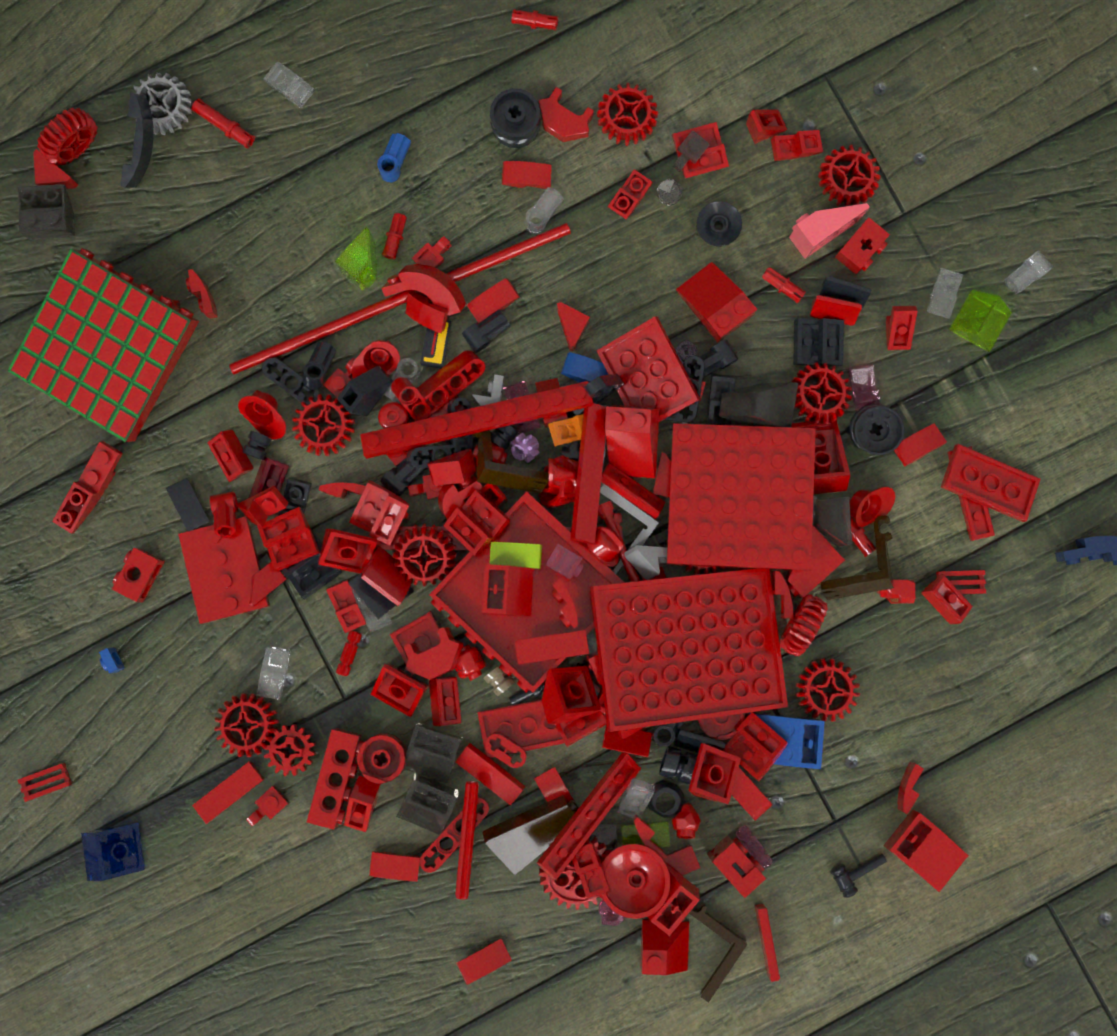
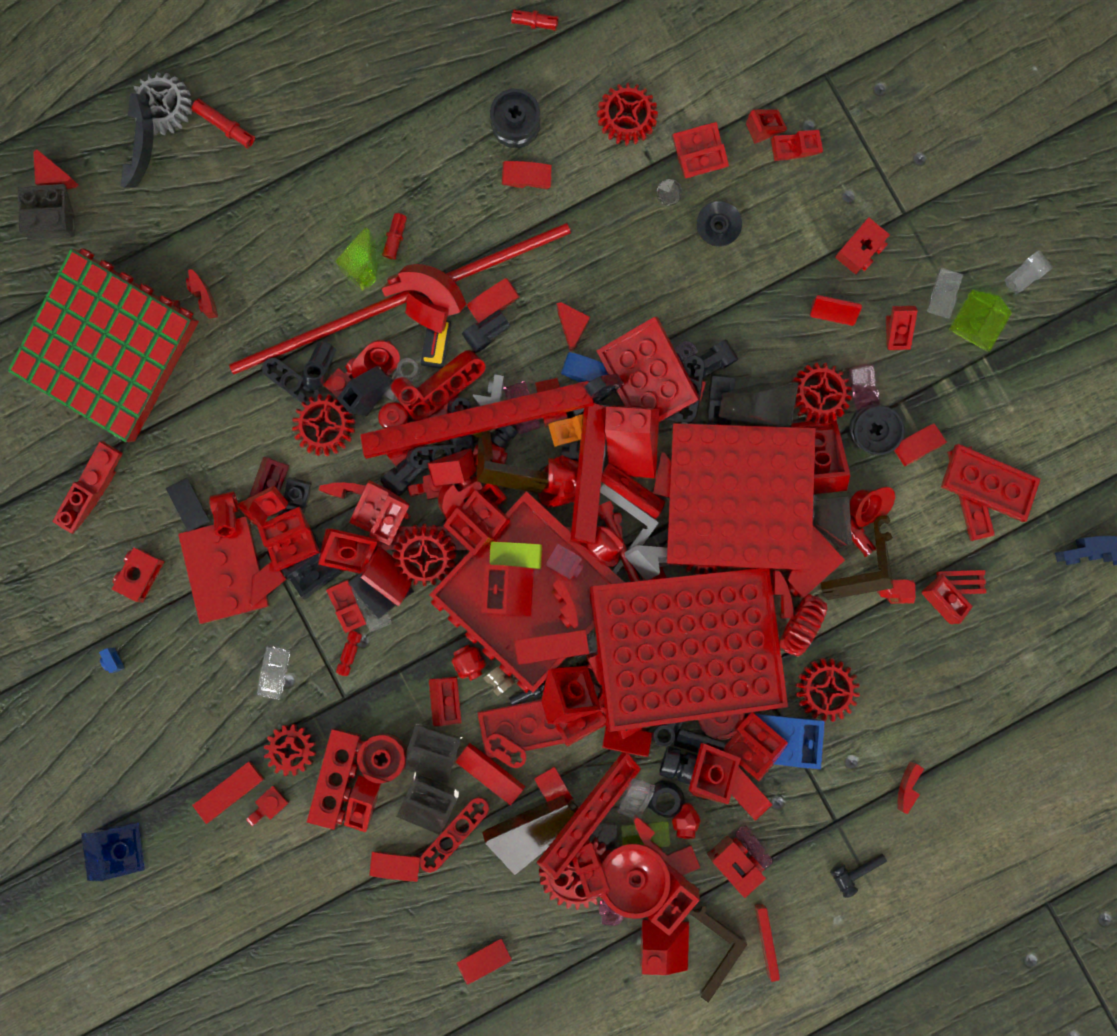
red tile [17,763,72,802] -> none
red gear [37,108,98,166] -> none
red slope [207,430,254,482] -> none
red gear [214,693,279,757] -> none
red piece [238,390,287,439] -> none
black wheel [242,431,272,461] -> none
clear slope [263,61,315,108] -> none
red slope [370,663,429,717] -> none
blue piece [377,133,411,183] -> none
red tile [389,611,441,675] -> none
red piece [404,627,464,680] -> none
red plate [412,236,452,268] -> none
red axle [455,781,479,900] -> none
lavender gear [511,433,540,463] -> none
clear piece [526,187,564,234] -> none
red piece [539,87,594,142] -> none
red slope [608,169,653,220] -> none
clear smoke plate [673,130,710,172] -> none
red slope [676,262,757,343] -> none
red axle [762,267,806,304] -> none
coral slope [789,203,870,259] -> none
black slope [793,318,844,366] -> none
red gear [818,145,881,207] -> none
black slope [819,276,872,310] -> none
red slope [883,809,969,892] -> none

